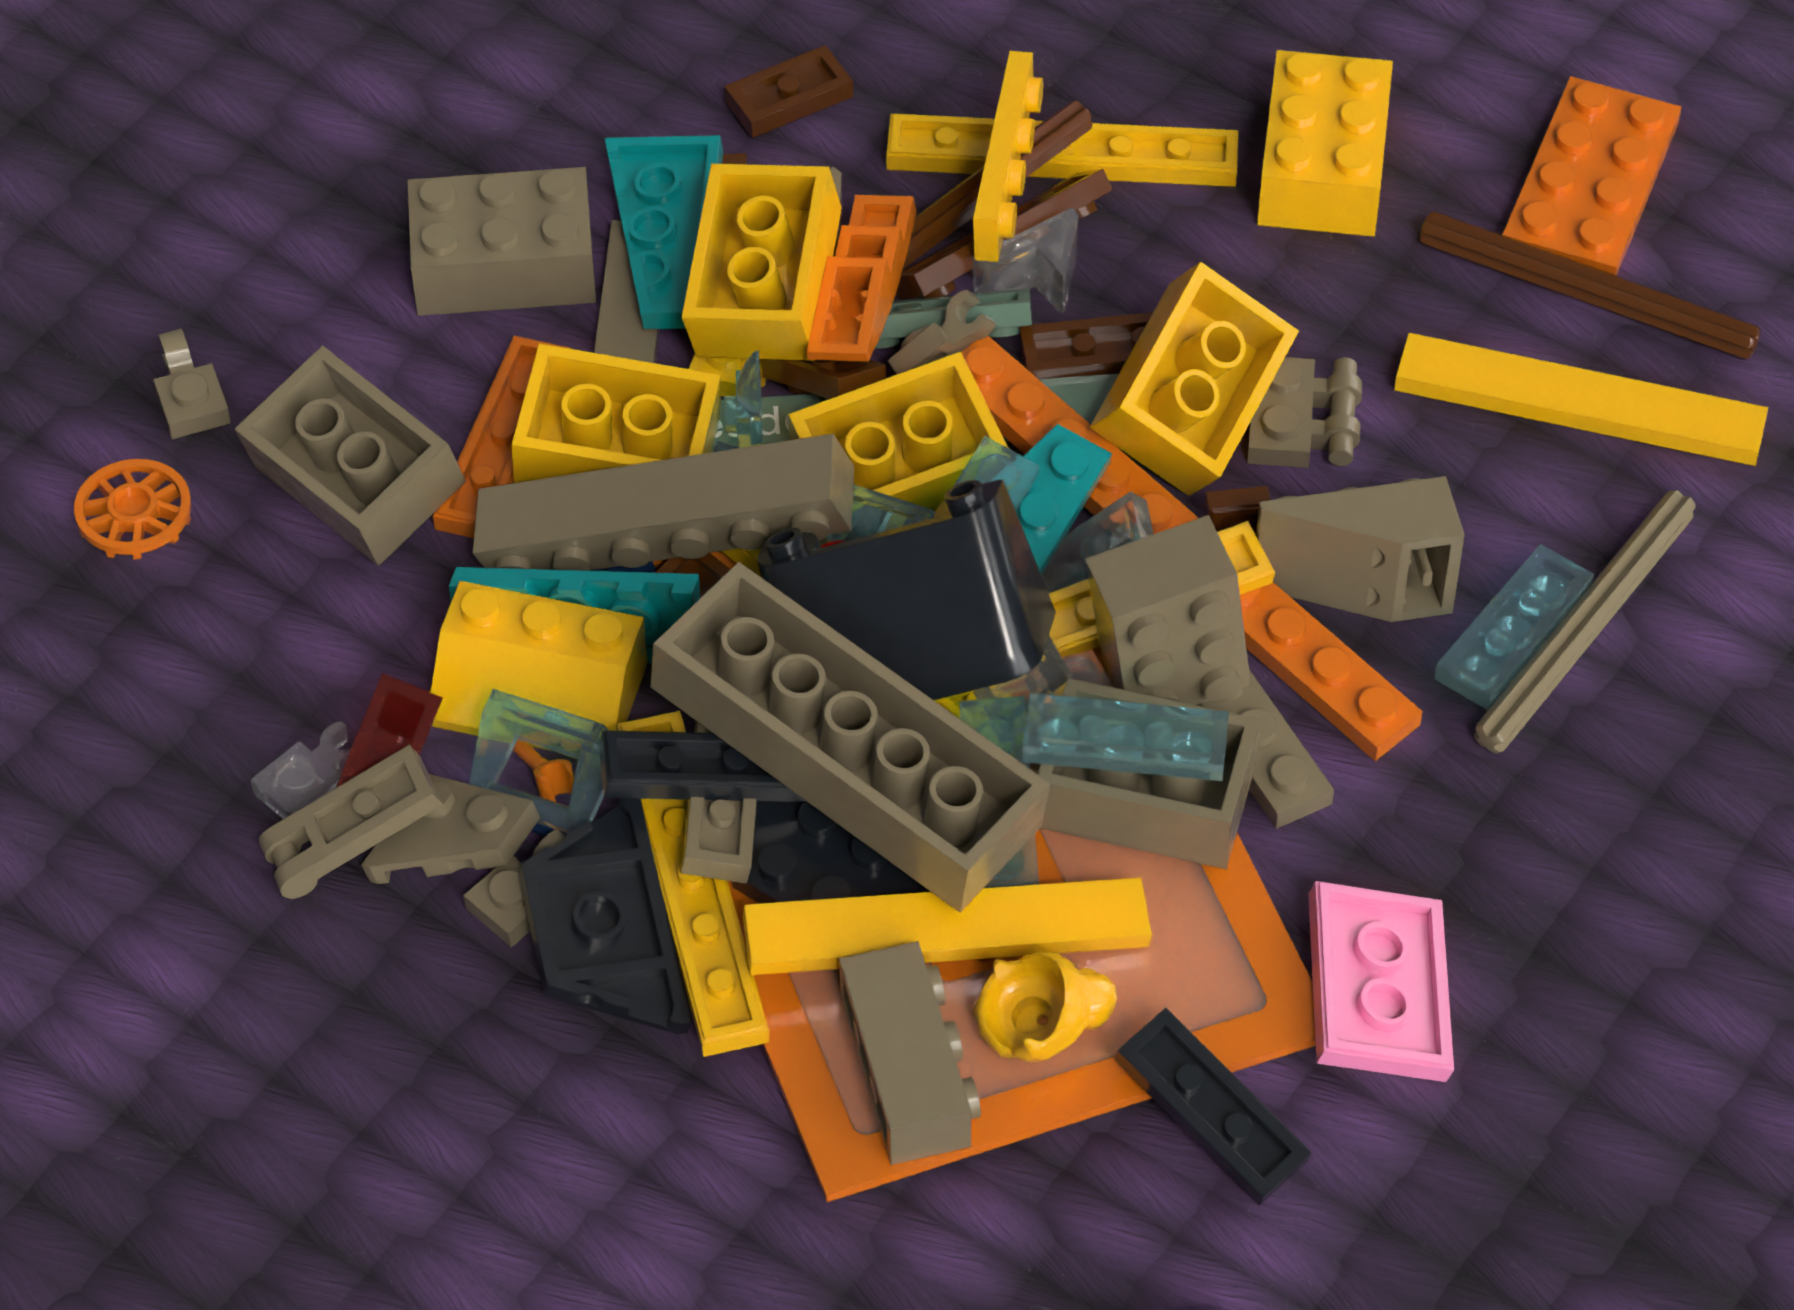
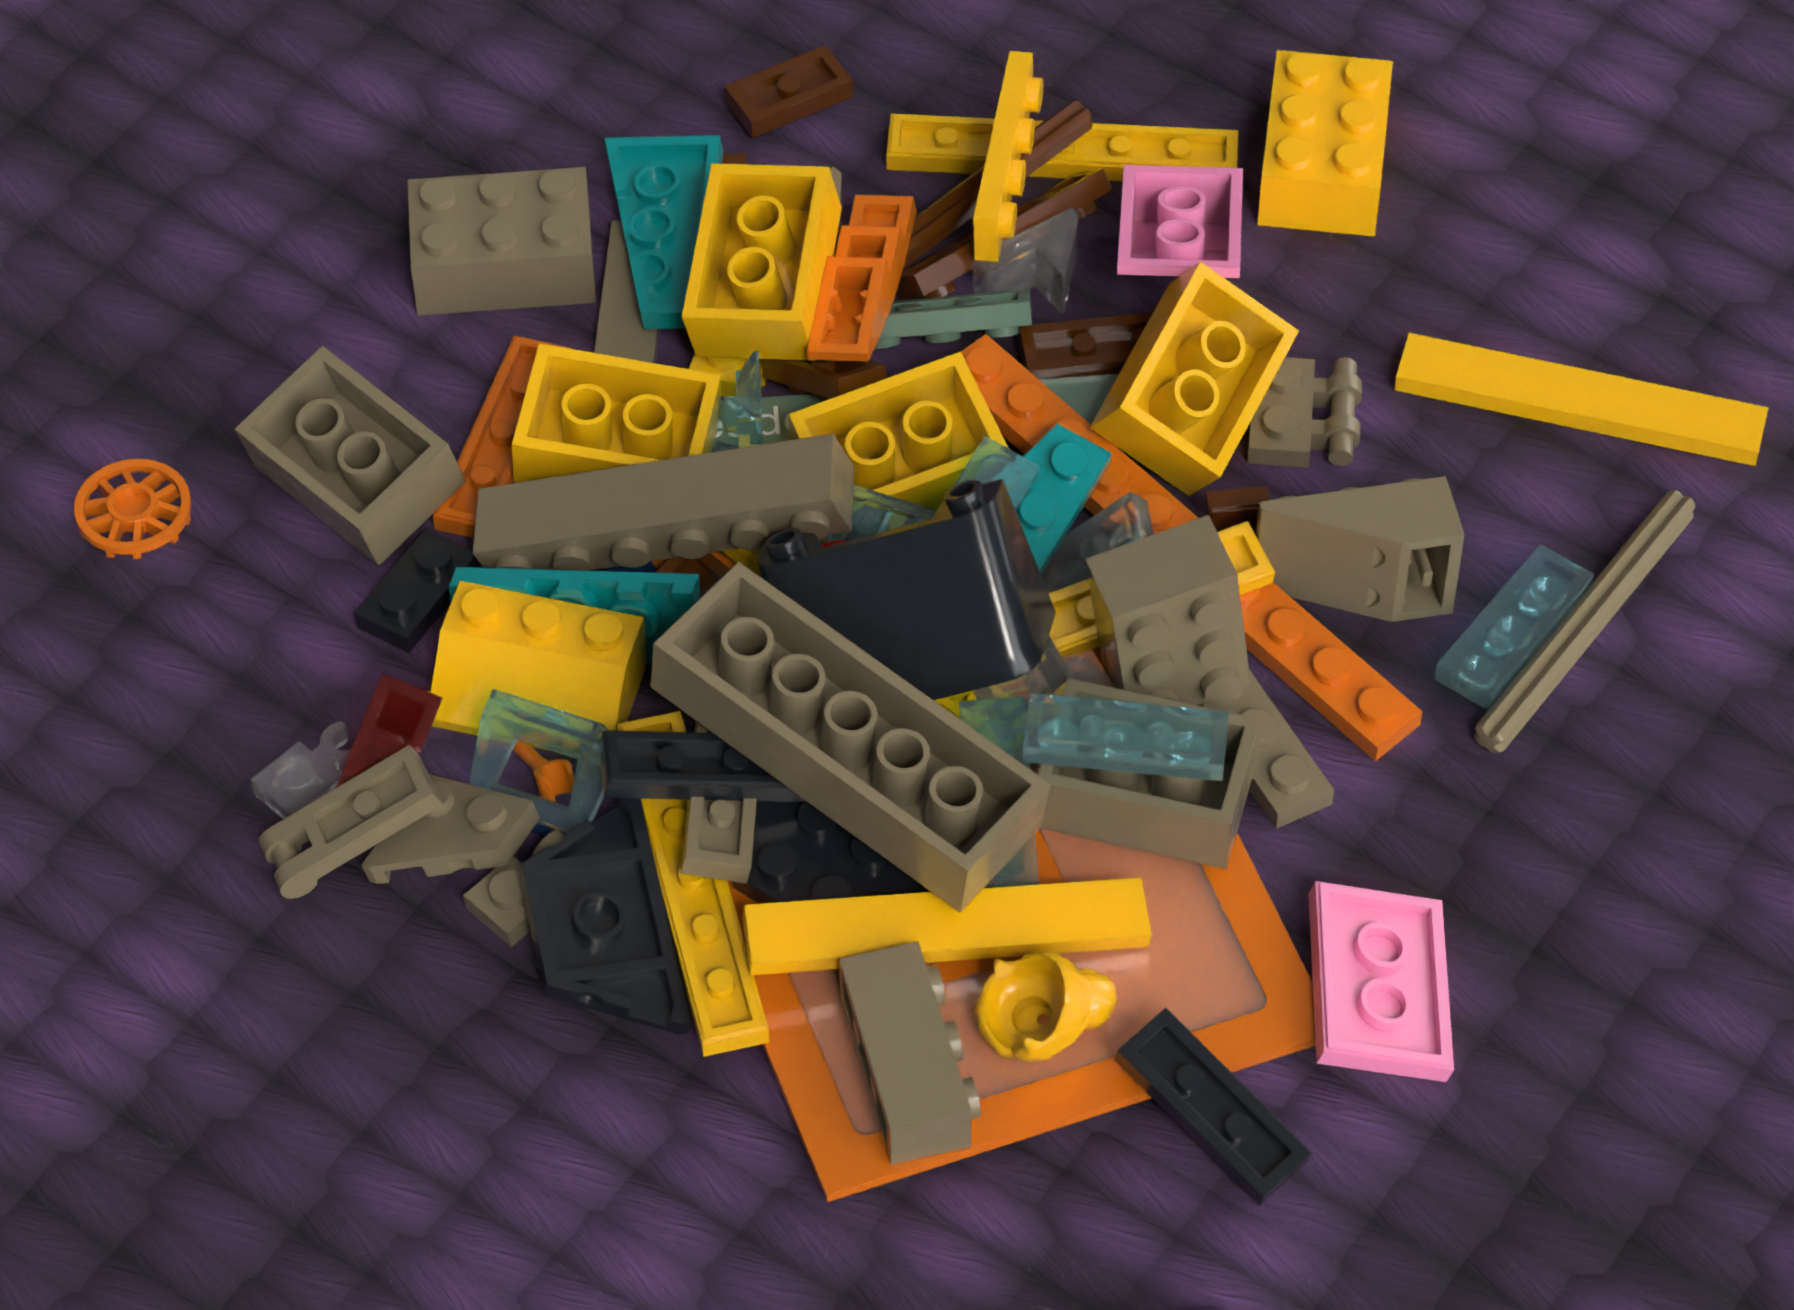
dark tan plate [153,328,231,439] -> none
dark tan plate [888,290,996,374] -> none
reddish brown axle [1420,211,1761,360] -> none
orange plate [1502,76,1682,275] -> none
none -> black plate [354,529,480,653]
none -> bright pink slope [1117,165,1243,278]

